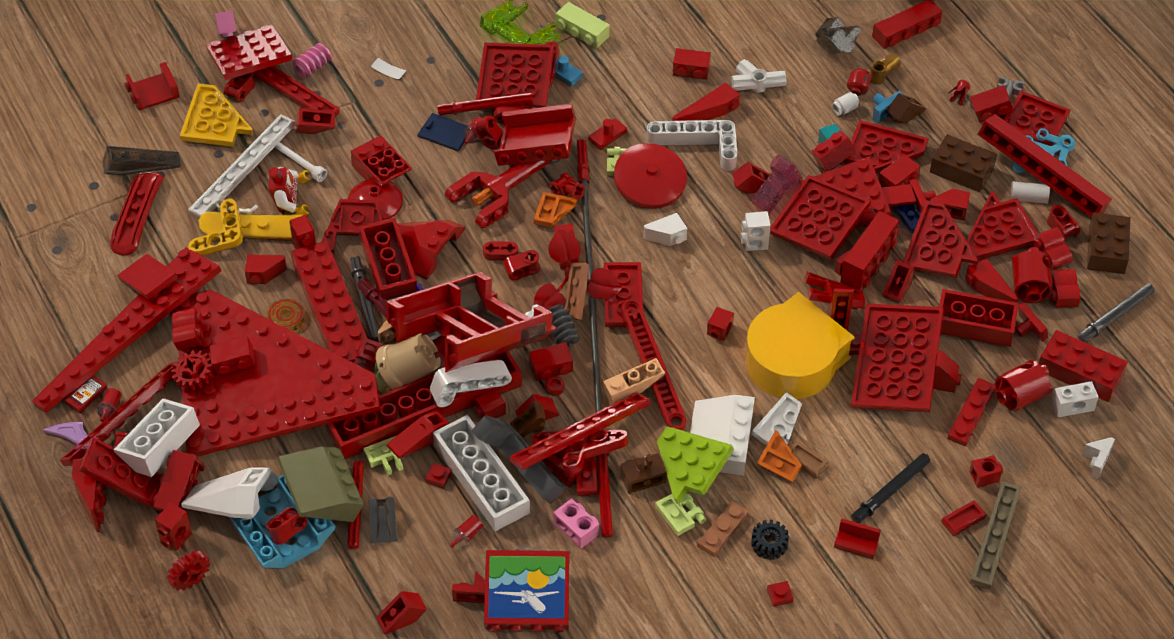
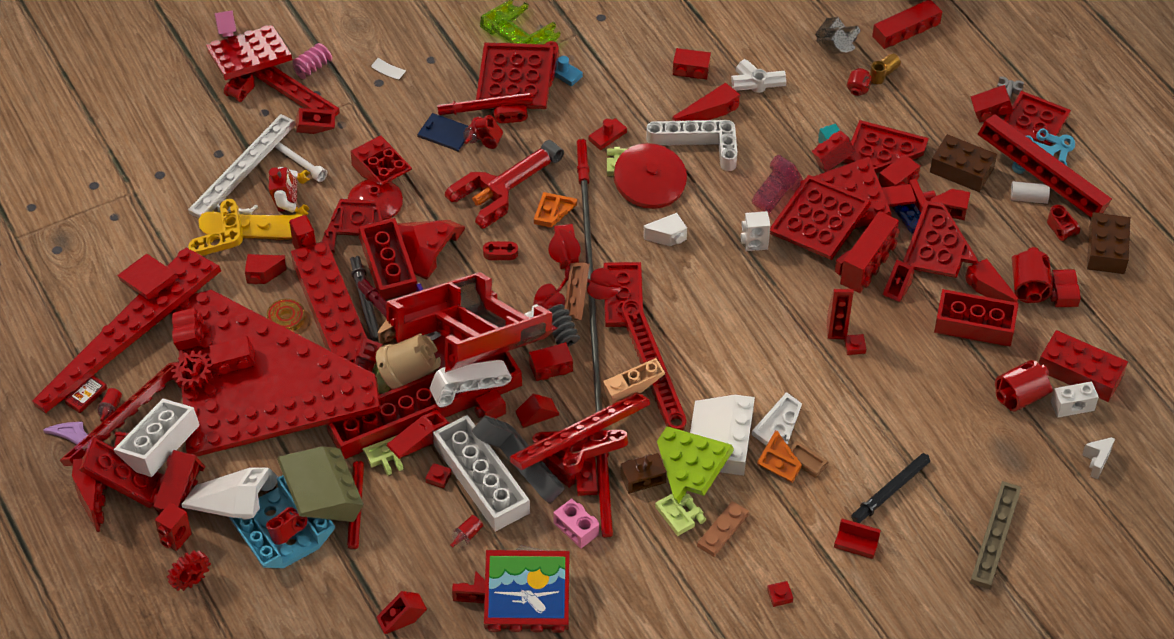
clear smoke slope [103,146,181,176] -> none
red piece [110,172,163,256] -> none
red panel [124,62,180,110] -> none
yellow wing [180,84,253,147] -> none
dark grey piece [368,497,397,543] -> none
red panel [494,104,576,166] -> none
red piece [503,250,540,281] -> none
reddish brown tile [510,402,546,438] -> none
red tile [545,376,565,396] -> none
red connector [549,173,585,199] -> none
yellowish green brick [556,2,610,49] -> none
red brick [707,307,734,341] -> none
red slope [732,162,776,194] -> none
yellow brick [745,292,855,399] -> none
black bush [751,520,789,560] -> none
red wing [805,271,866,309] -> none
white brick [832,92,859,116] -> none
red plate [851,304,944,413] -> none
dark azure tile [873,90,905,124] -> none
reddish brown slope [886,93,927,123] -> none
red slope [934,350,962,393] -> none
red tile [941,500,987,537] -> none
red plate [947,378,995,447] -> none
red piece [948,80,971,105] -> none
red wing [966,191,1038,260] -> none
red brick [969,455,1003,488] -> none
red tile [1015,302,1048,342] -> none
red brick [1034,227,1073,271] -> none
dark grey axle [1077,283,1155,342] -> none

